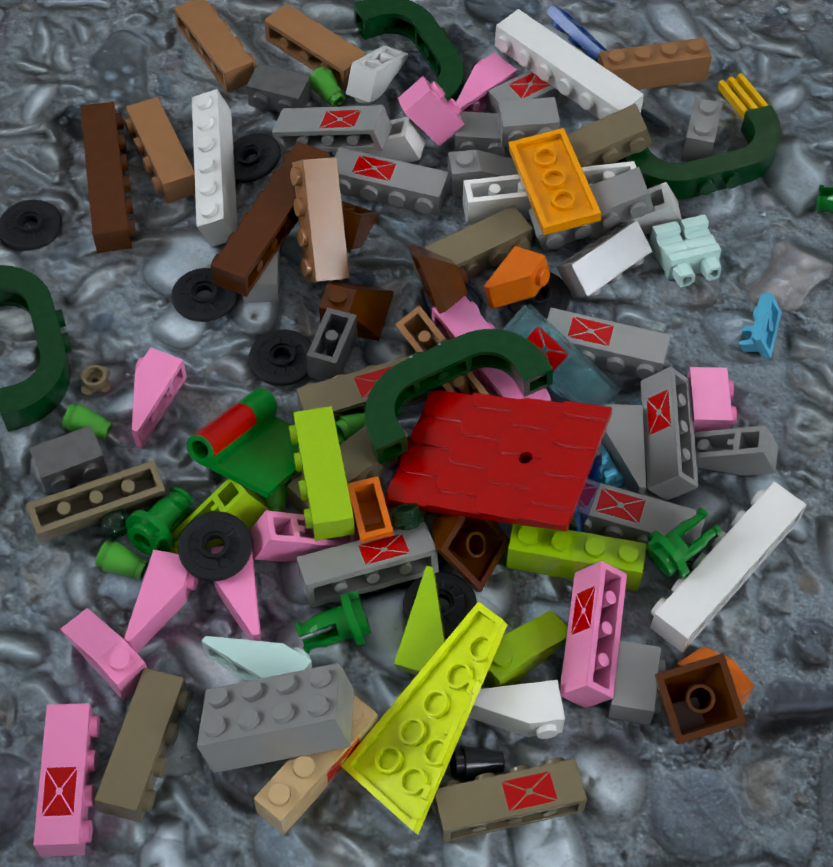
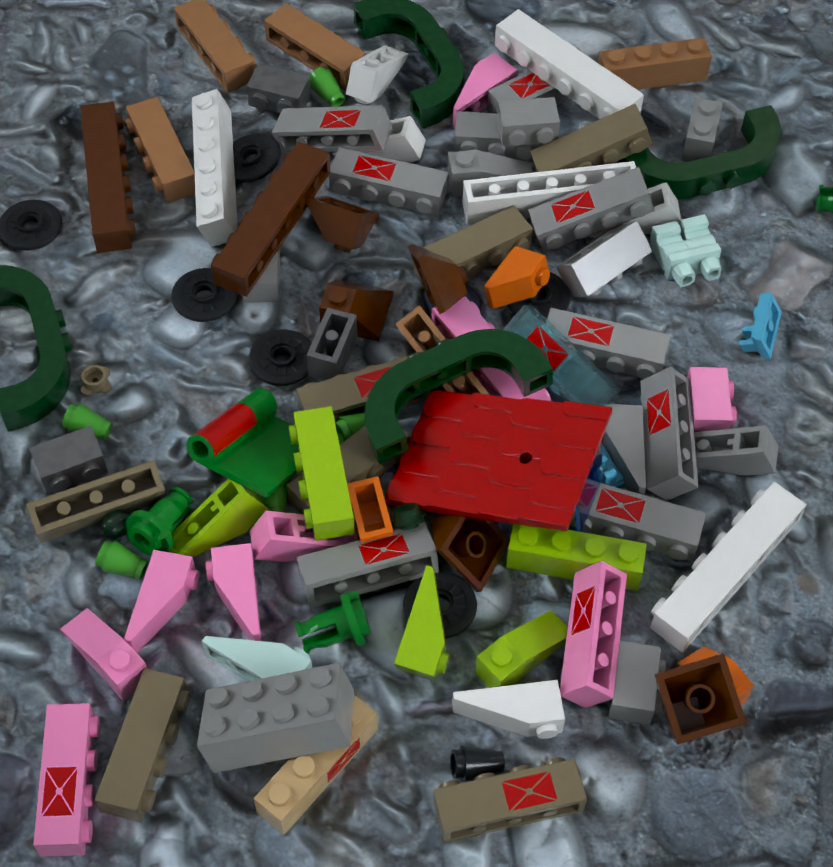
bright pink slope [132,347,187,449] -> none
black wheel [178,511,252,582] -> none
medium nougat brick [290,157,350,282] -> none
neon yellow wing [341,601,507,835] -> none
bright pink brick [397,76,465,146] -> none
light orange plate [508,128,601,235] -> none
blue plate [546,4,607,62] -> none
green piece [646,508,722,579] -> none
yellow tile [717,73,768,119] -> none

